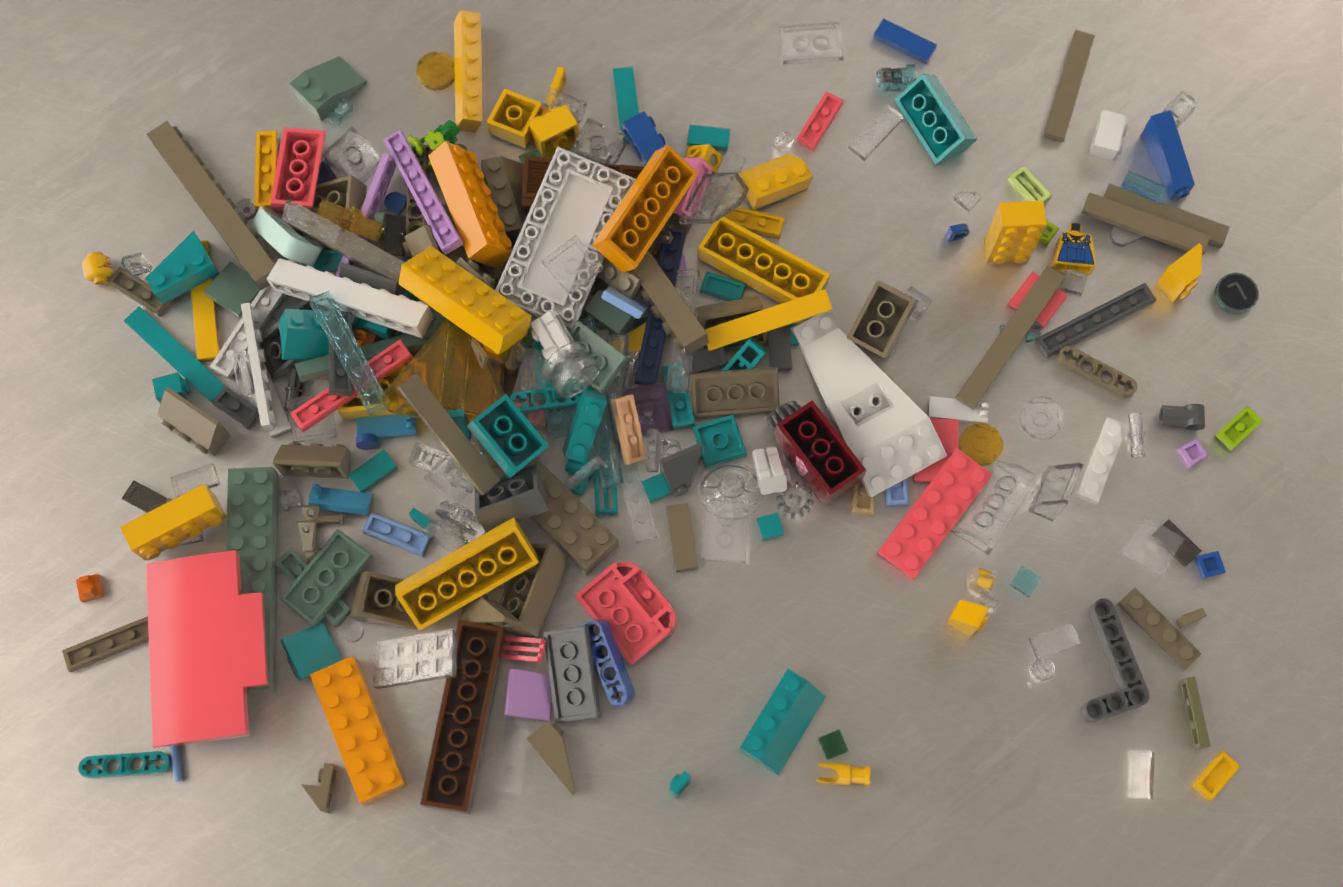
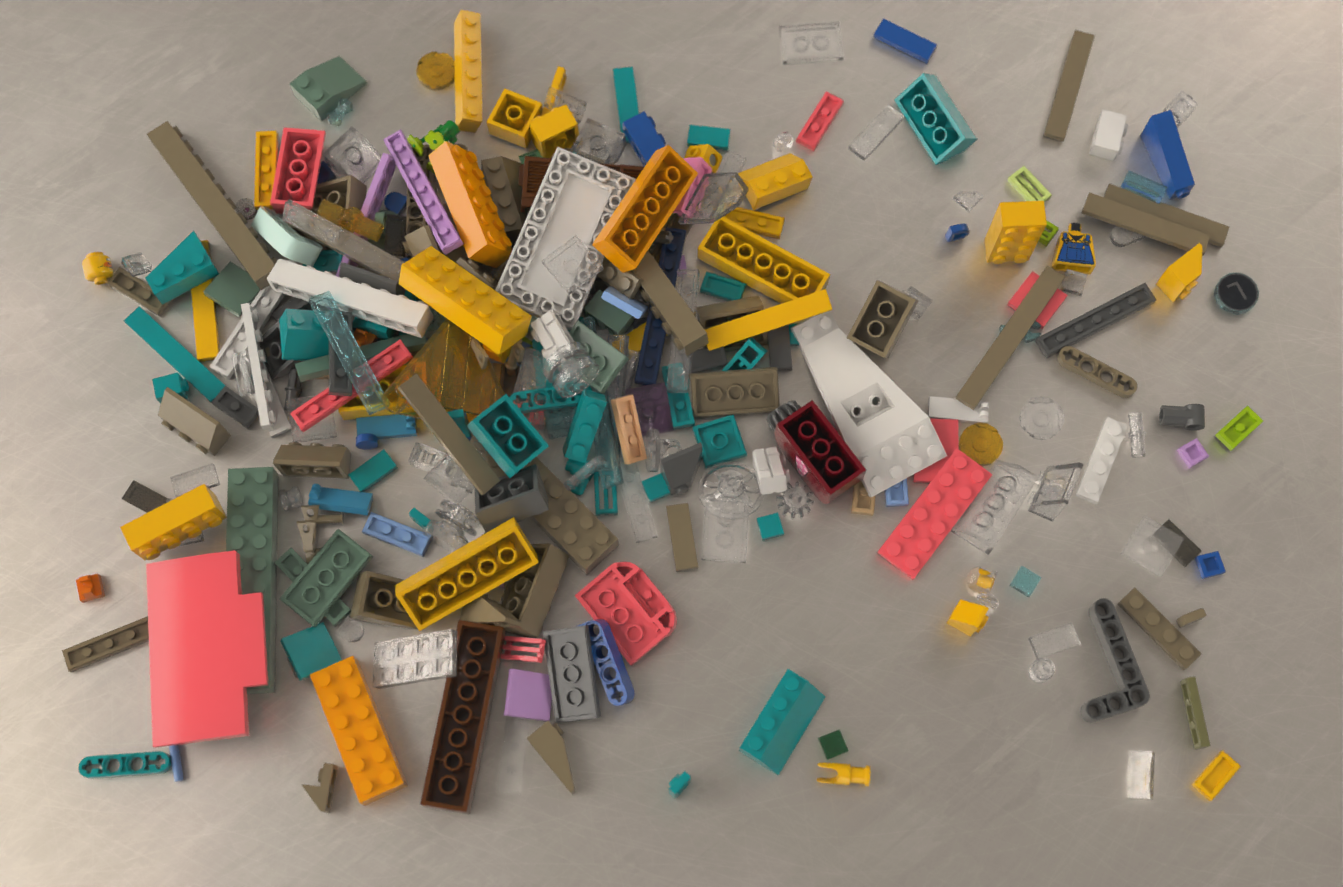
clear light blue leg [876,64,916,92] -> none

